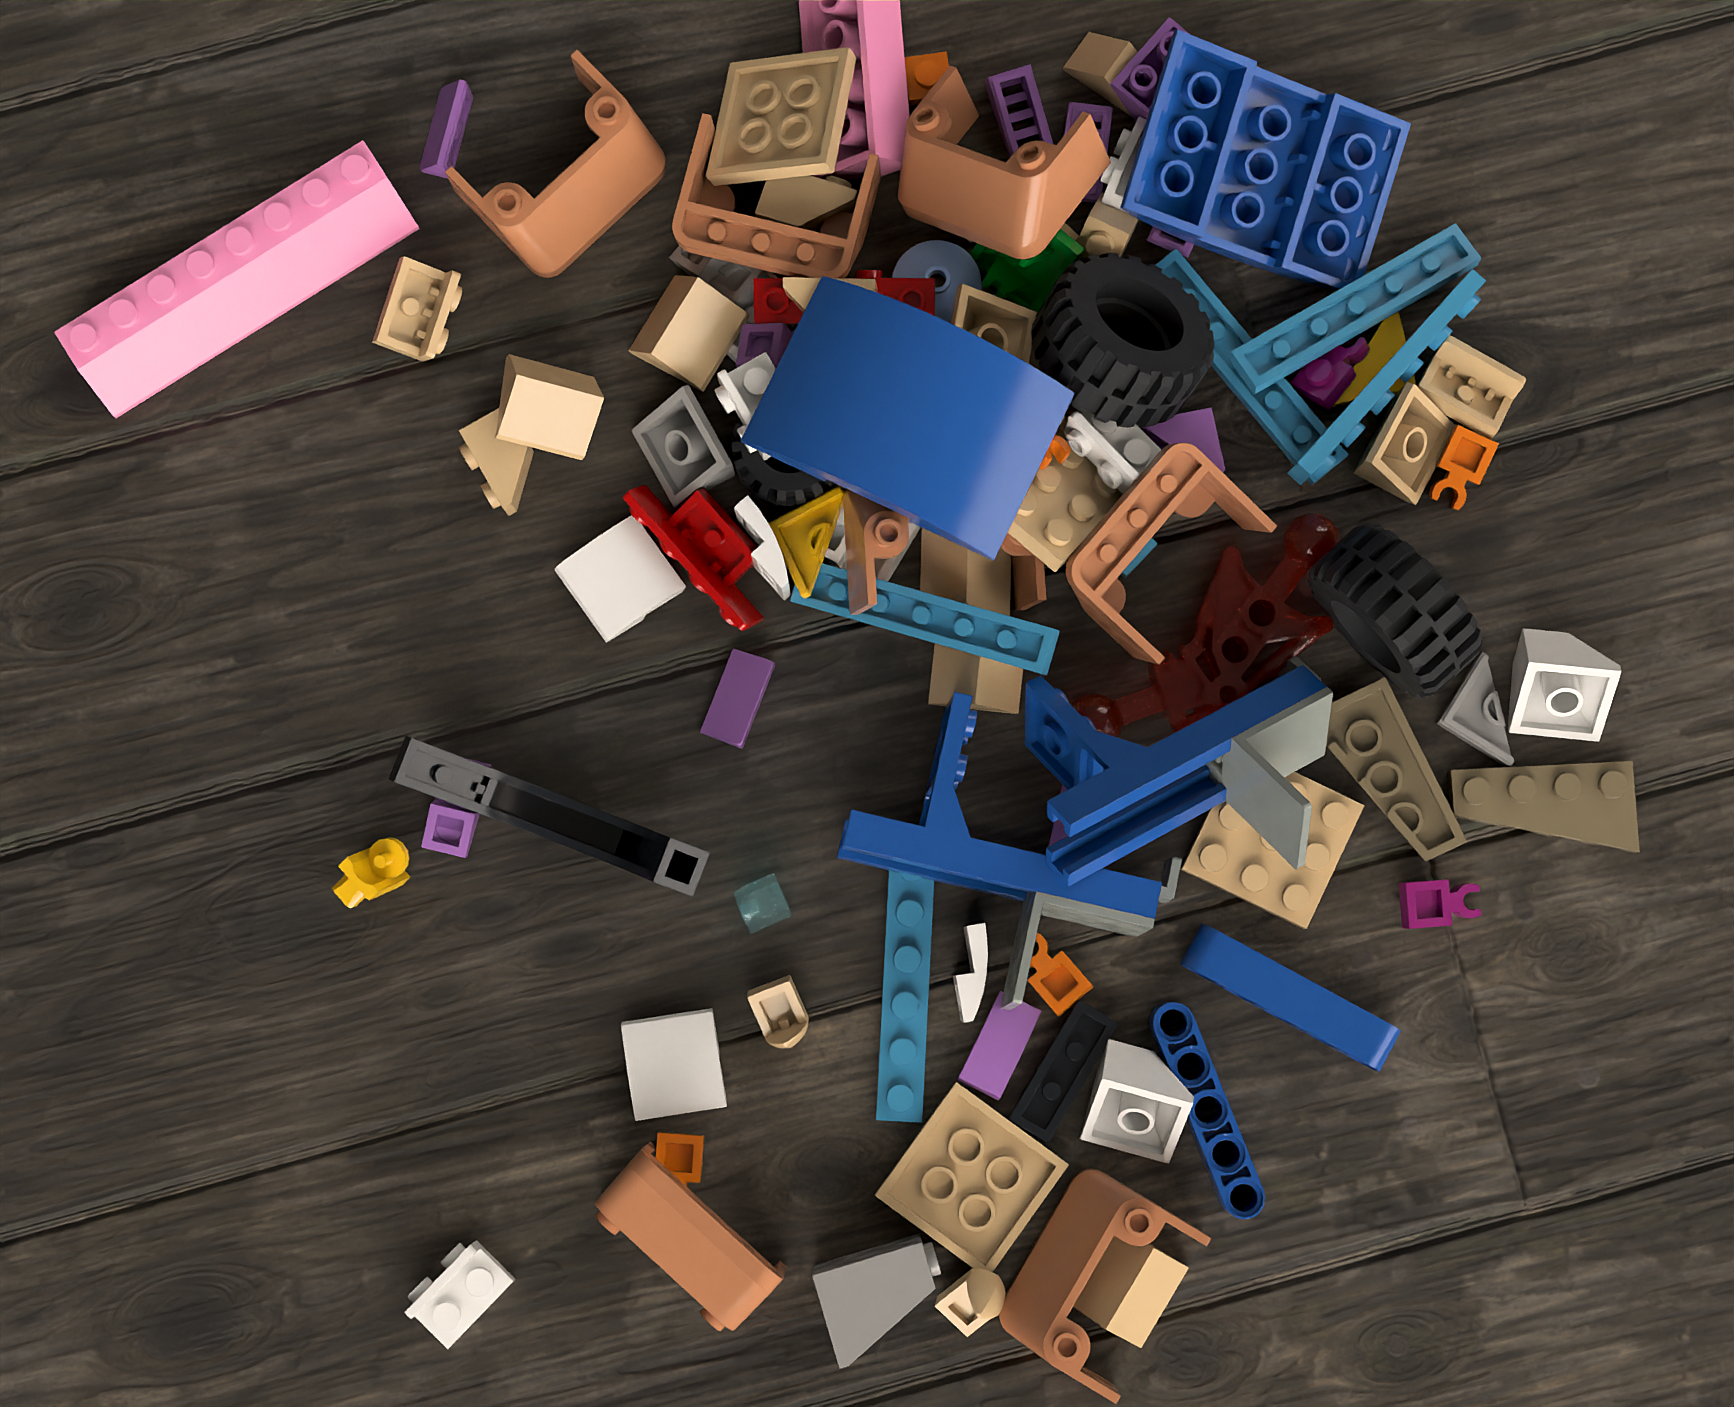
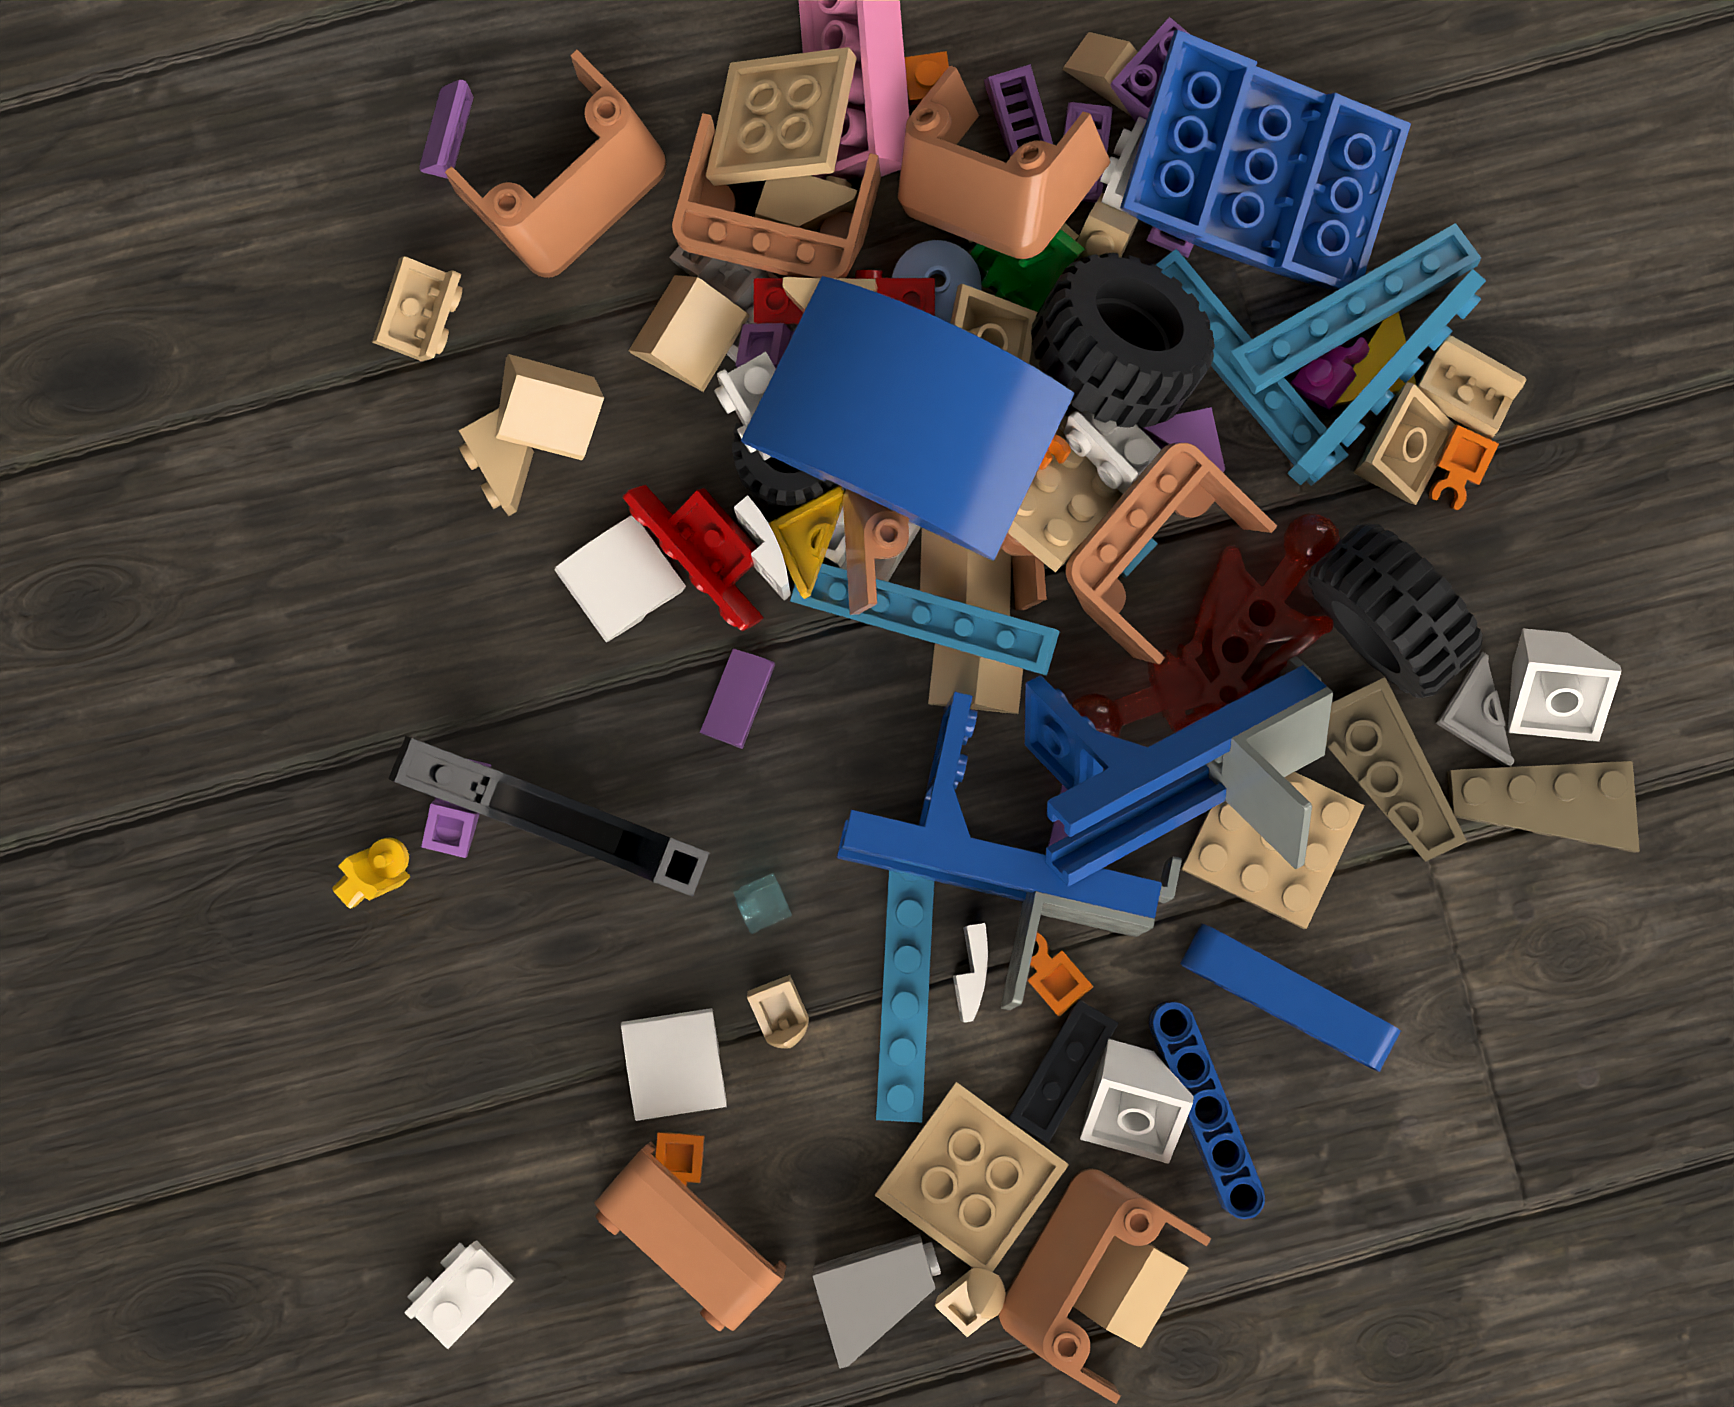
bright pink slope [54,140,420,418] -> none
light grey slope [631,385,735,508] -> none
medium lavender slope [957,991,1041,1100] -> none
magenta plate [1399,879,1482,929] -> none

